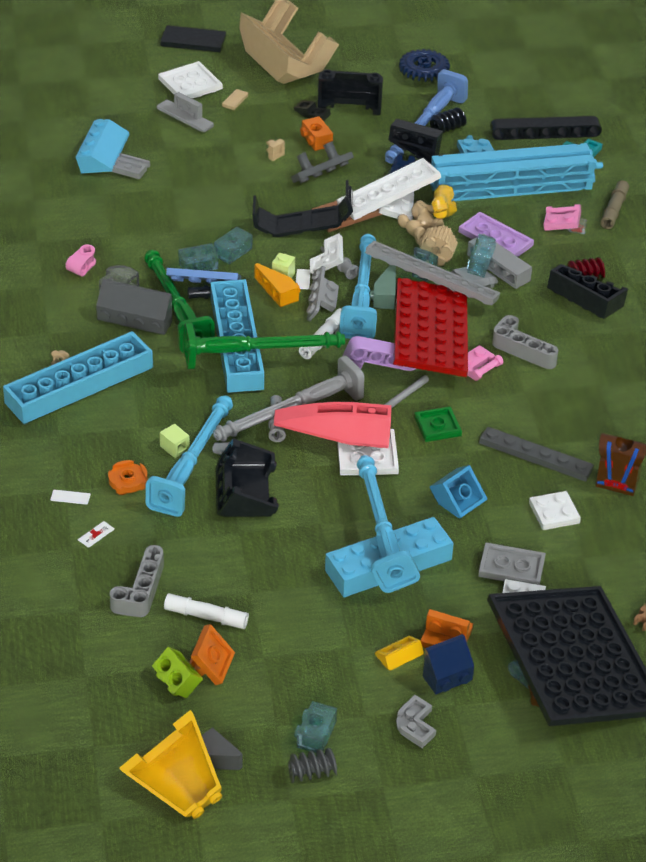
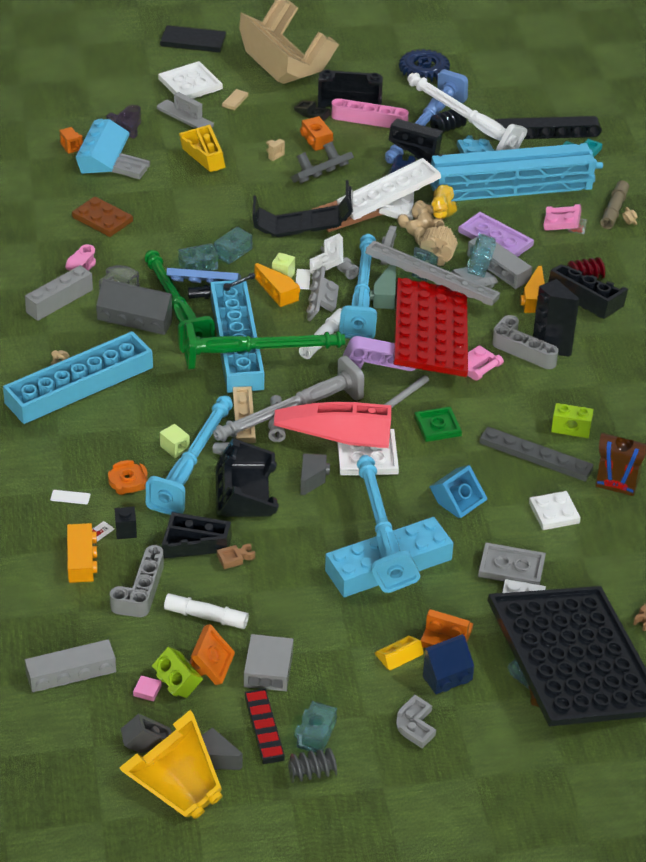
none -> light grey brick [25,265,93,321]
none -> light grey brick [25,639,116,692]
none -> orange brick [60,127,83,154]
none -> light orange brick [67,523,97,583]
none -> dark orange plate [72,197,133,237]
none -> clear purple tile [106,105,141,139]
none -> black brick [114,506,137,539]
none -> dark grey slope [121,713,172,753]
none -> bright pink tile [133,676,162,702]
none -> black wedge [162,512,232,559]
none -> yellow wedge [179,124,226,172]
none -> medium nougat plate [217,544,255,569]
none -> black hinge [224,273,255,291]
none -> tan plate [233,386,256,443]
none -> light grey brick [244,634,294,692]
none -> tile [244,688,285,764]
none -> dark grey slope [300,454,330,495]
none -> bright pink beam [331,99,409,128]
none -> light grey plate [381,225,397,265]
none -> white piece [407,73,527,151]
none -> light orange slope [520,266,545,313]
none -> black slope [533,279,579,357]
none -> lime brick [551,403,594,438]
none -> tan plate [622,207,638,225]

